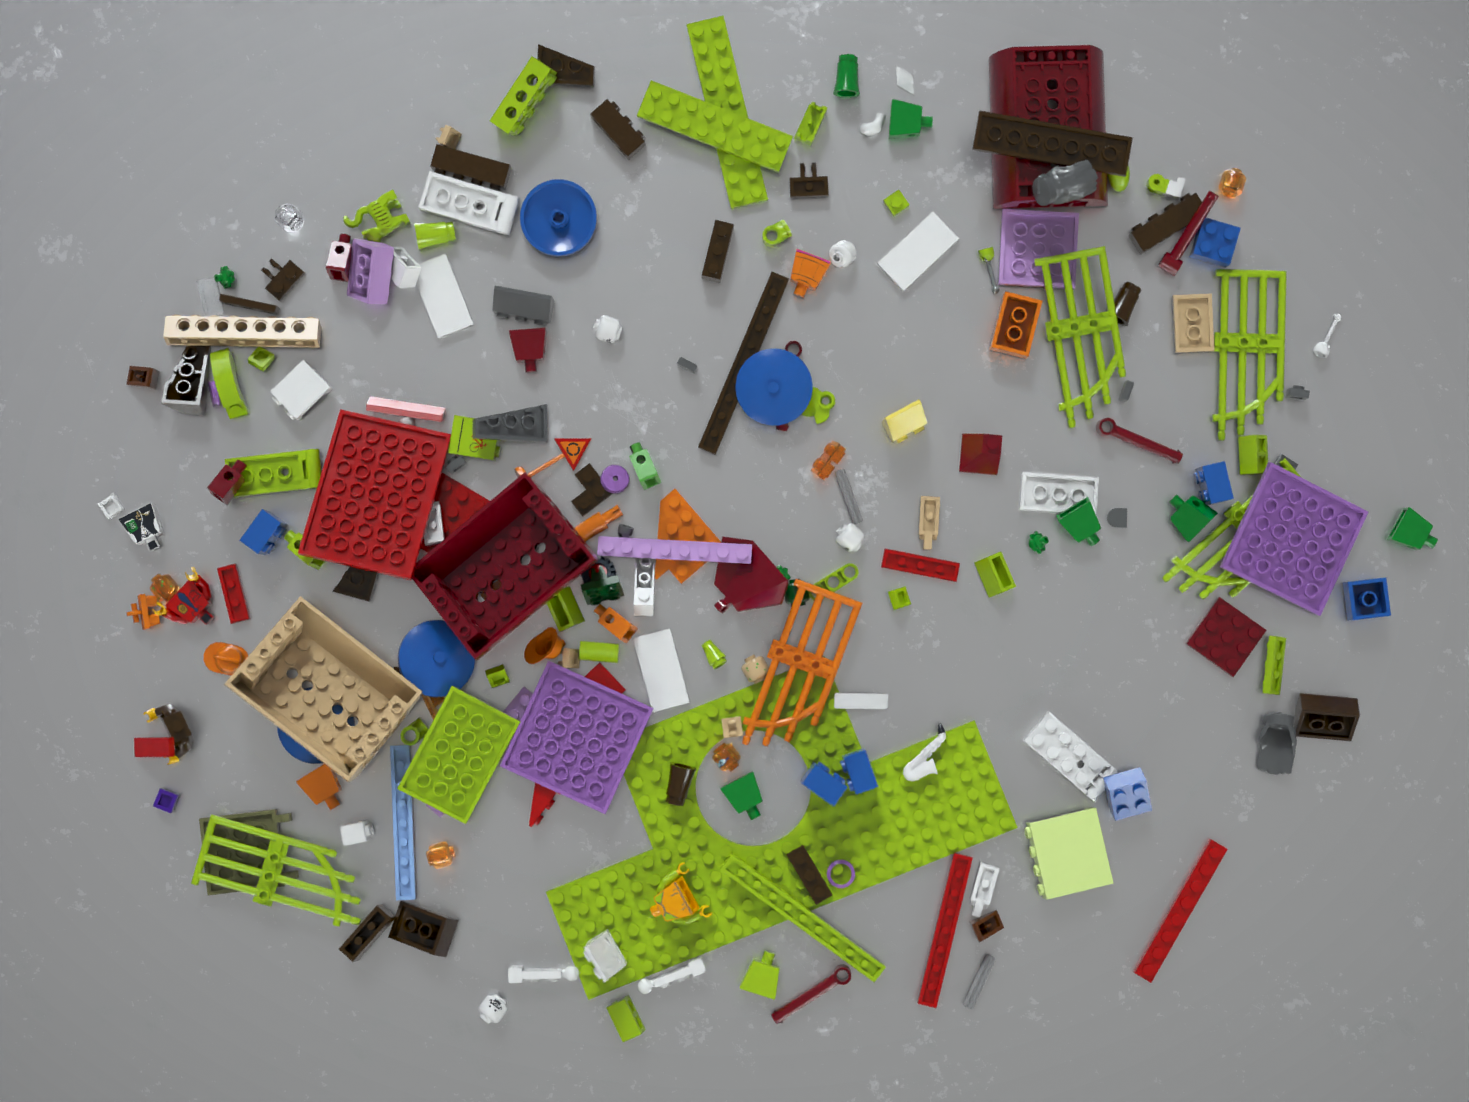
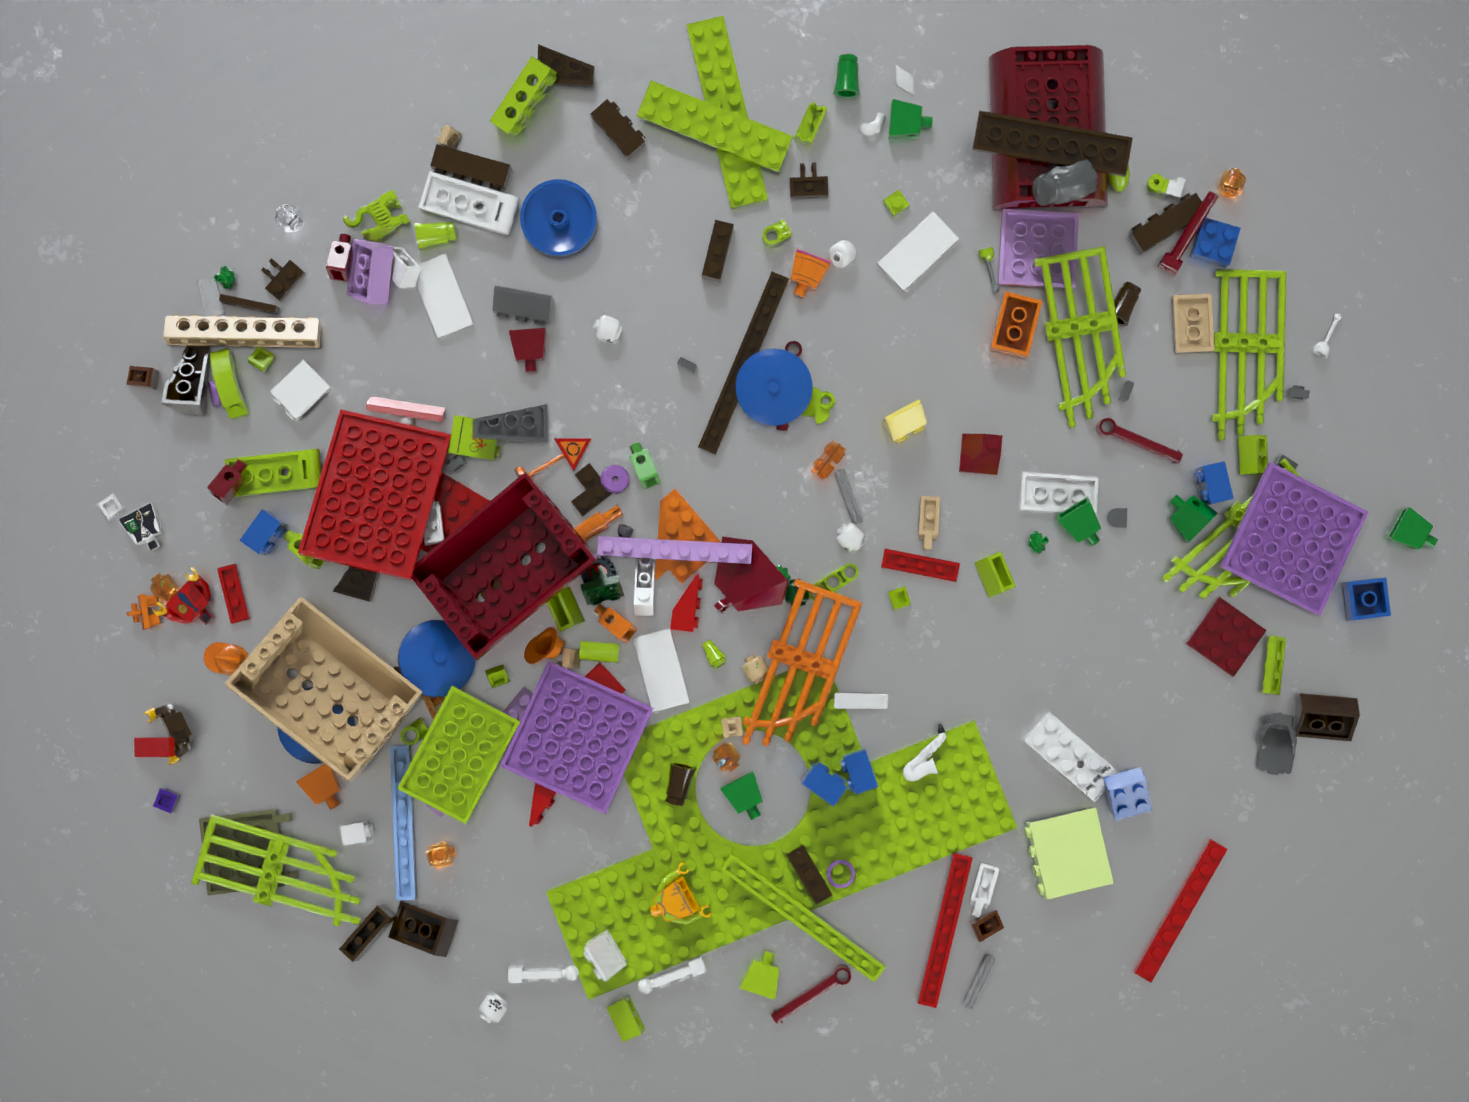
none -> red slope [670,574,703,632]

